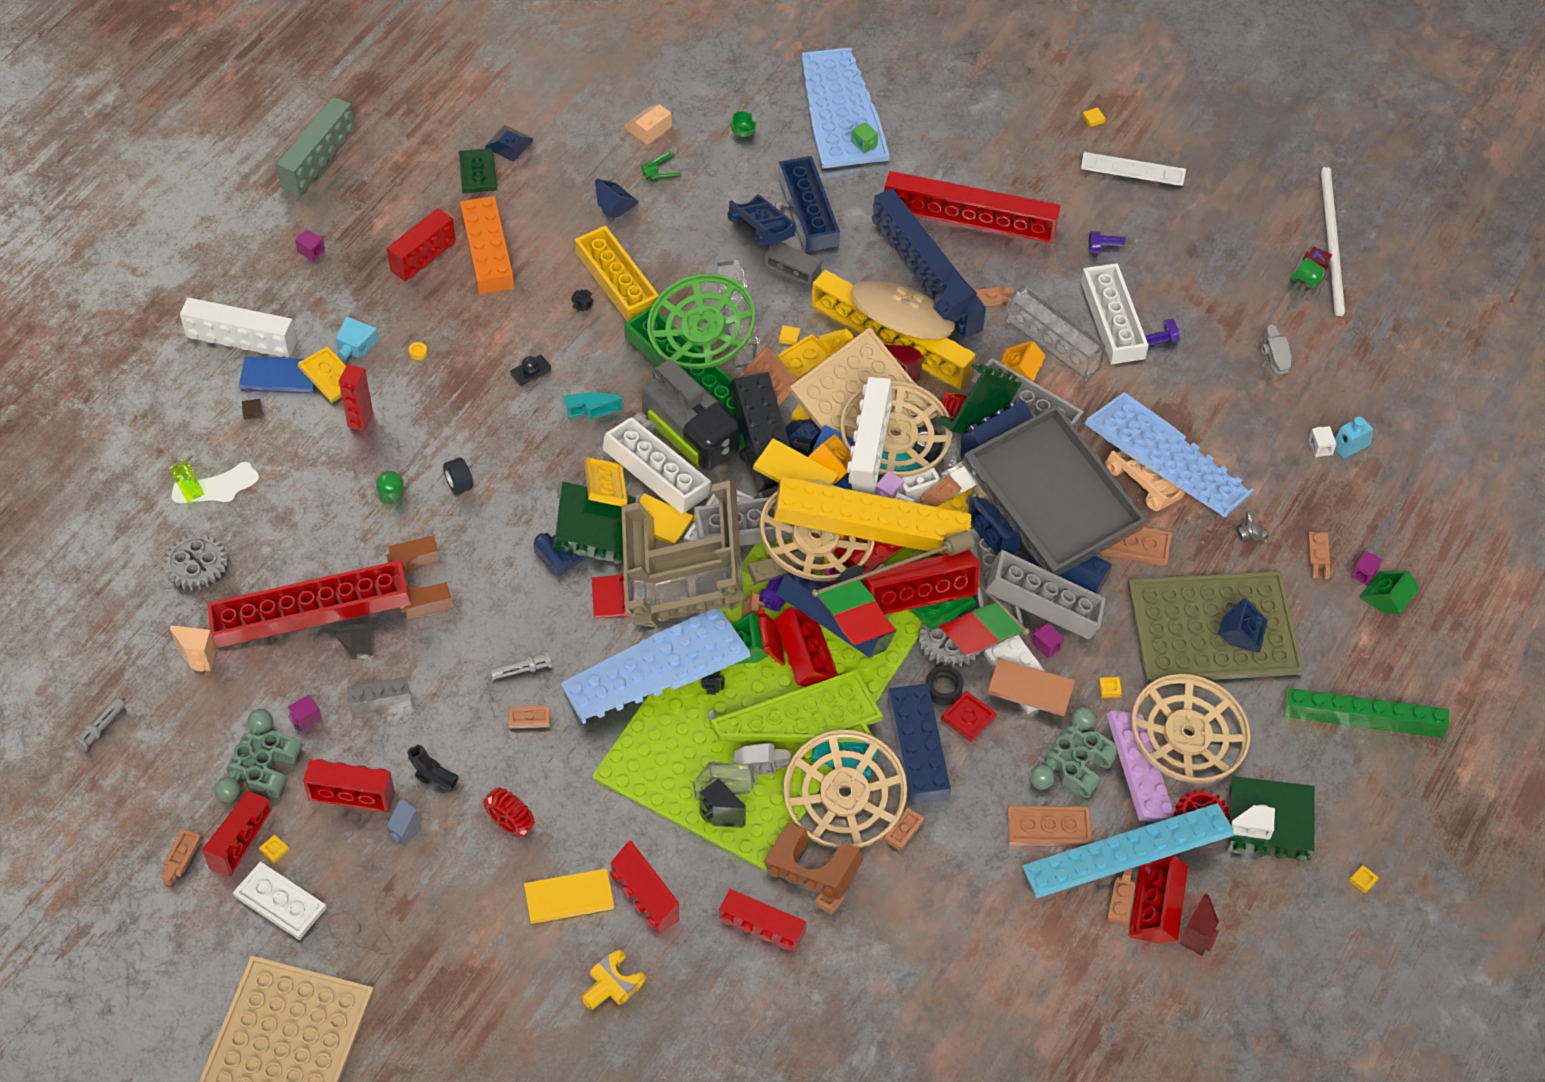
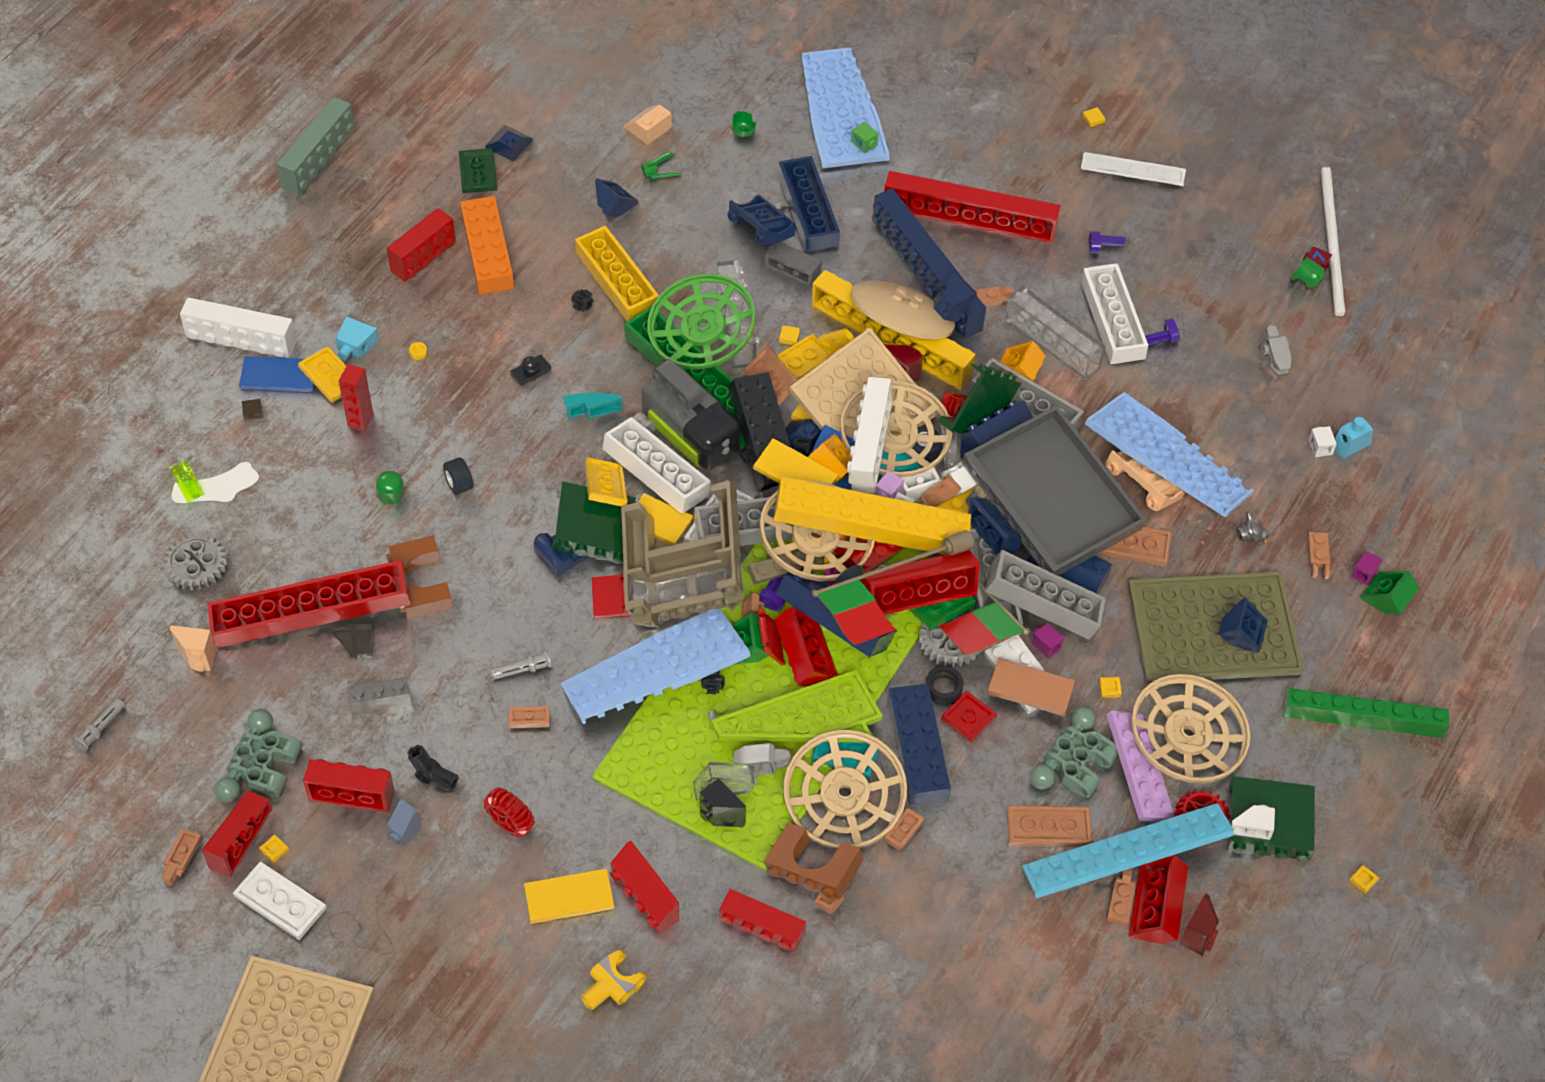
magenta brick [288,695,322,731] -> none
magenta brick [295,229,325,261] -> none

